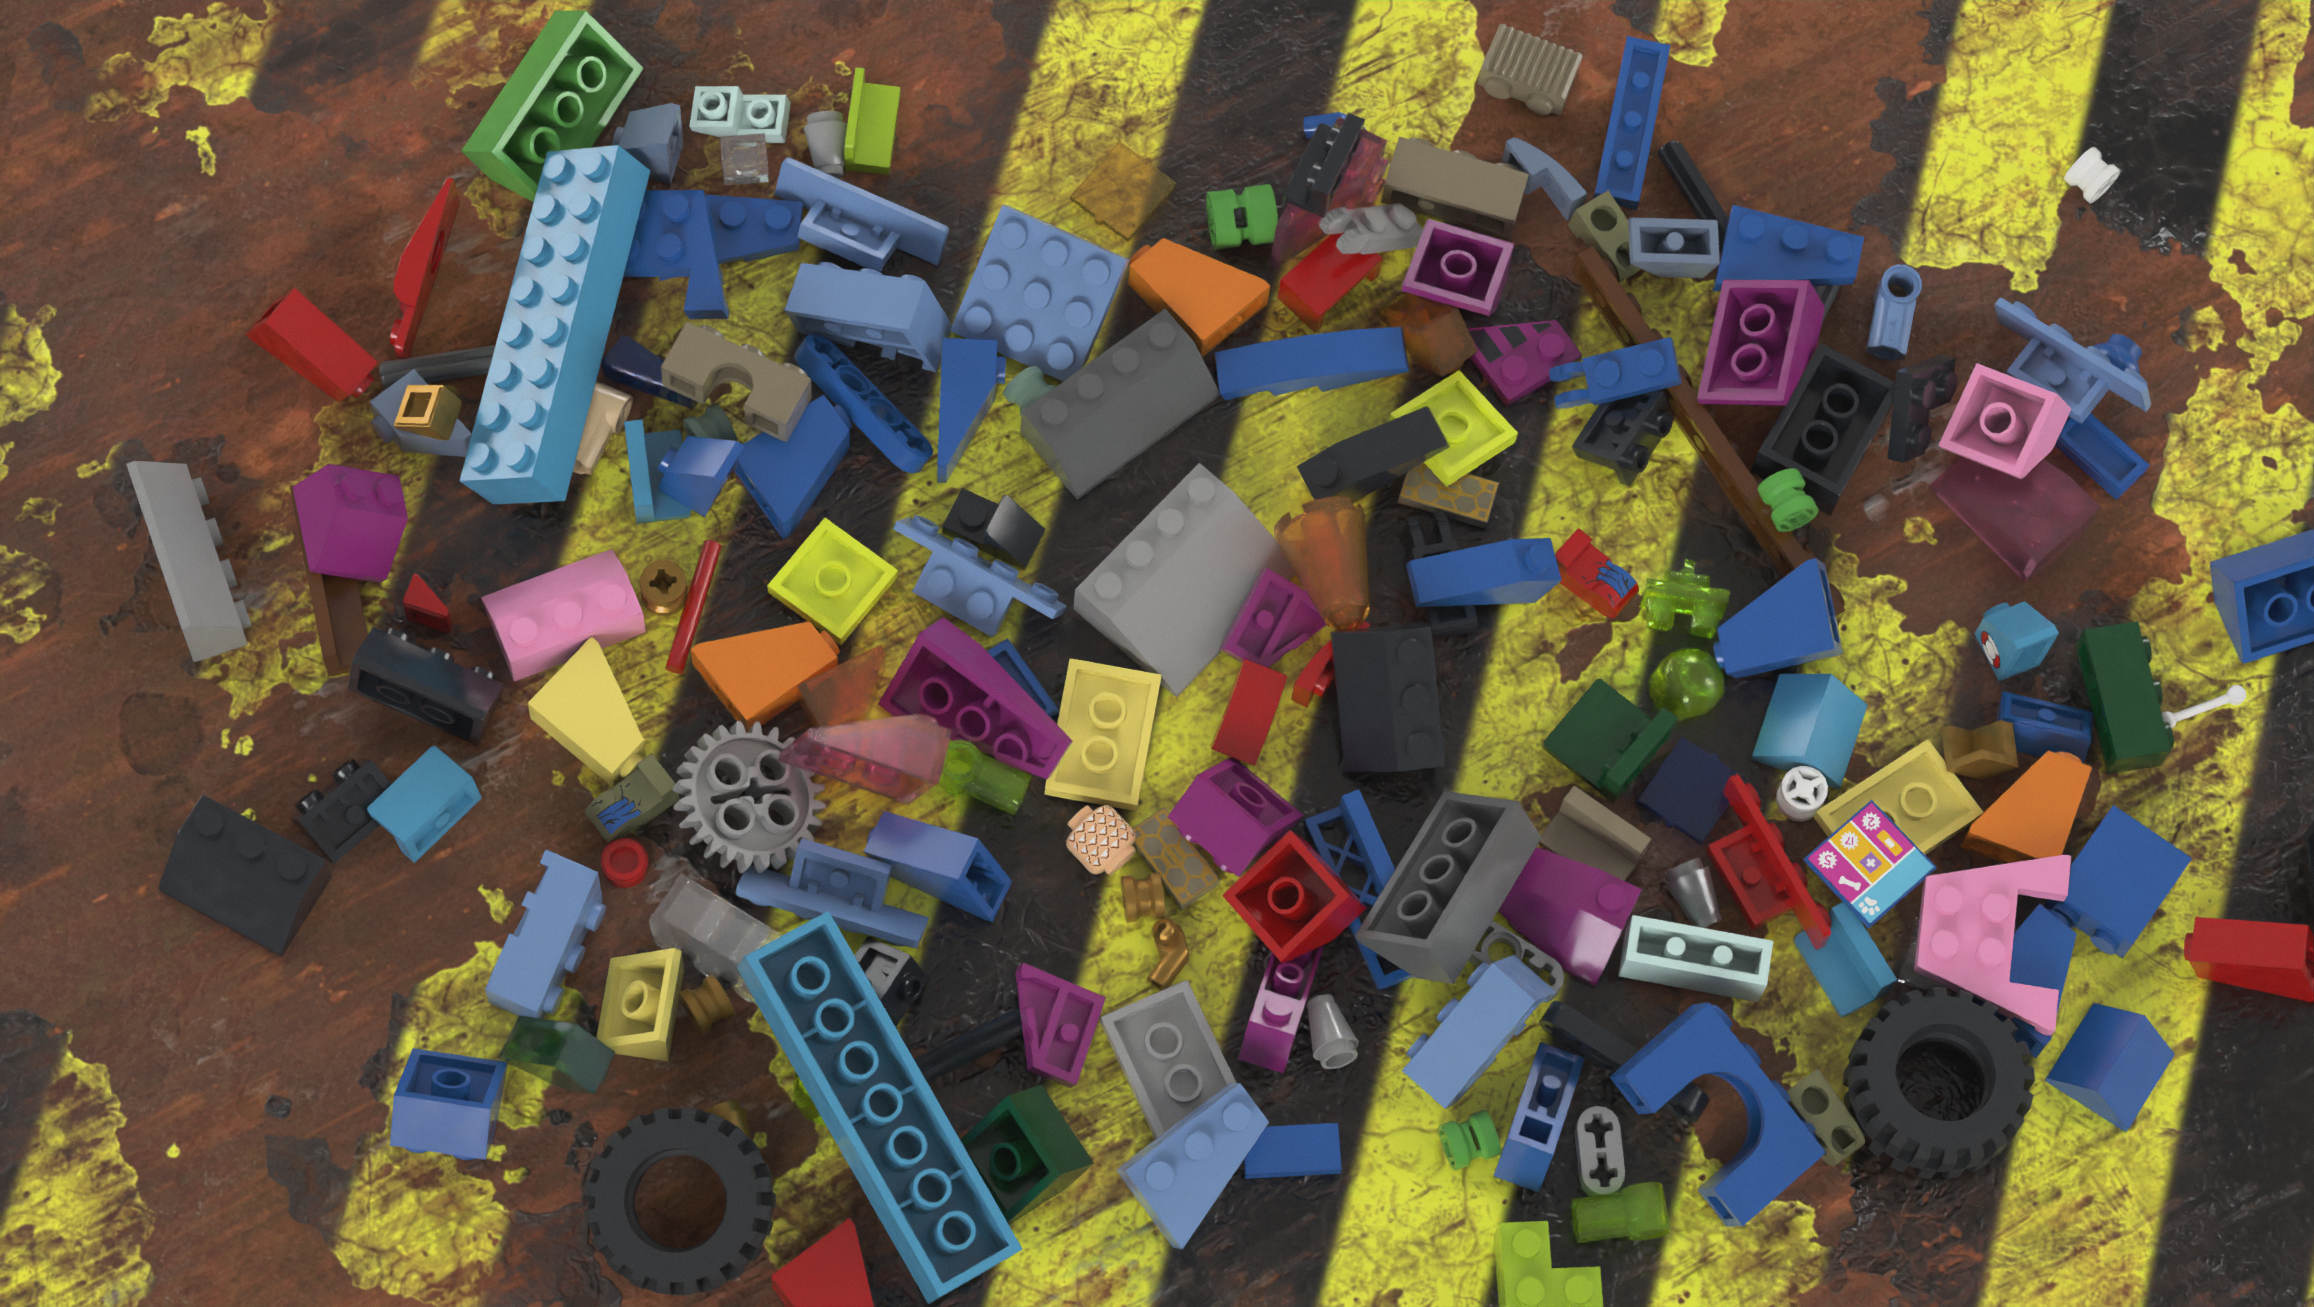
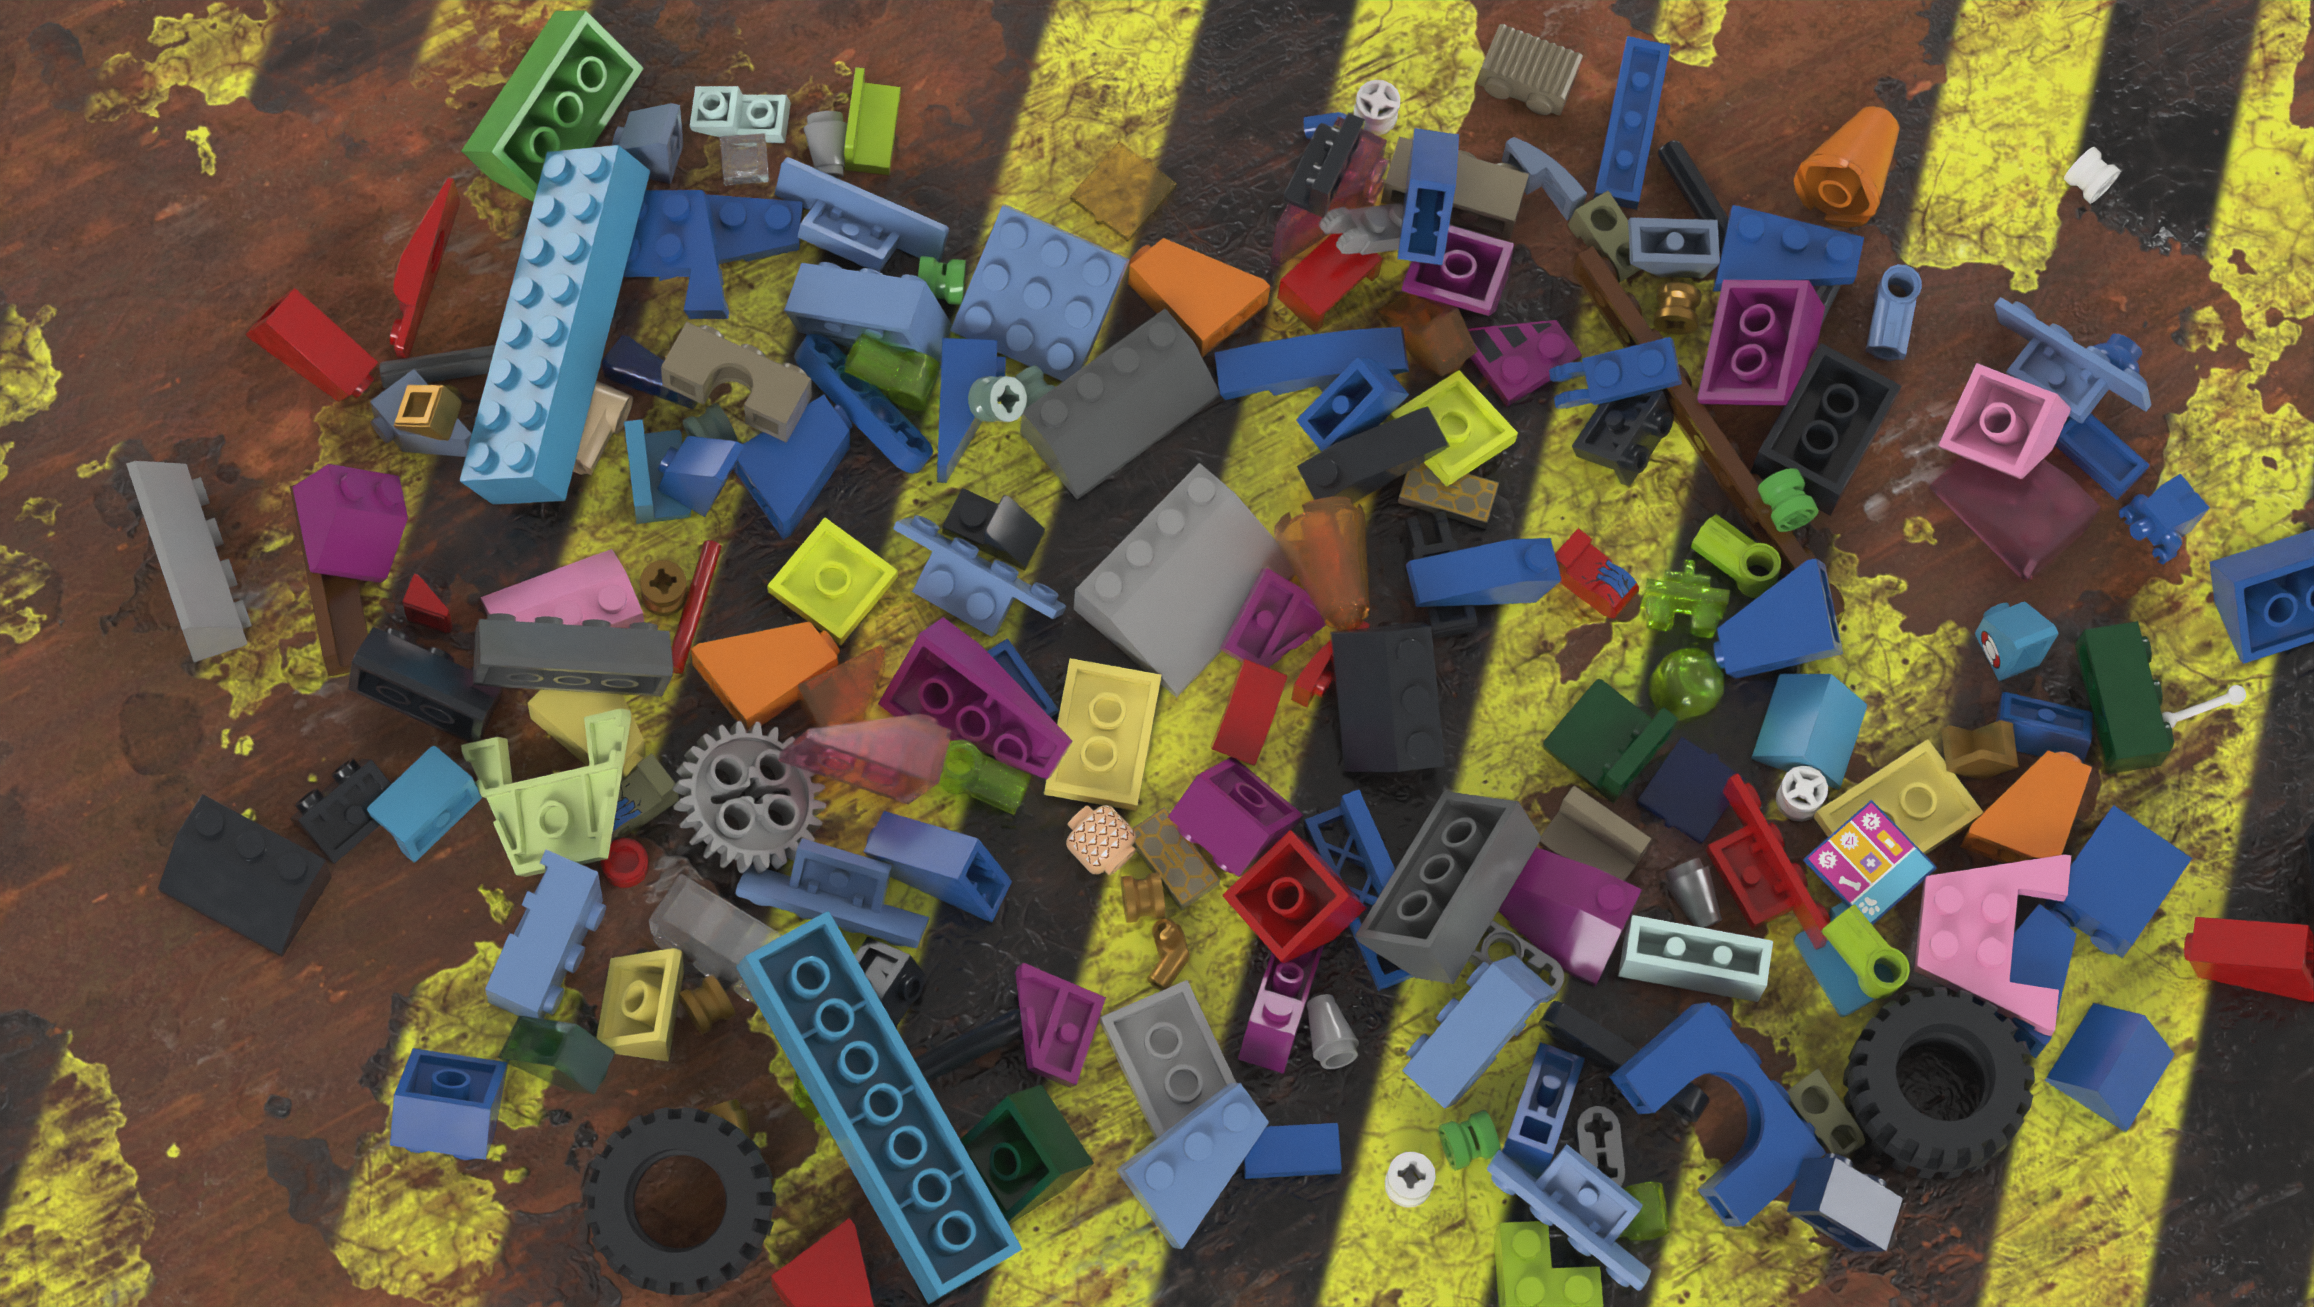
bright green wheel [1206,184,1279,250] -> none
black plate [1887,355,1957,463] -> none
none -> yellowish green wing [461,708,631,877]
none -> dark grey slope [473,613,673,697]
none -> clear neon green piece [844,333,941,411]
none -> bright green wheel [918,256,966,305]
none -> sand green wheel [968,376,1027,422]
none -> blue brick [1296,356,1409,451]
none -> white wheel [1353,80,1400,136]
none -> white wheel [1384,1152,1436,1208]
none -> blue slope [1397,128,1459,265]
none -> medium blue bracket [1487,1144,1651,1291]
none -> pearl gold wheel [1653,283,1702,335]
none -> lime piece [1691,514,1781,598]
none -> brick [1787,1153,1903,1252]
none -> orange cone [1794,106,1899,228]
none -> lime piece [1821,904,1910,999]
none -> blue piece [2119,474,2210,564]

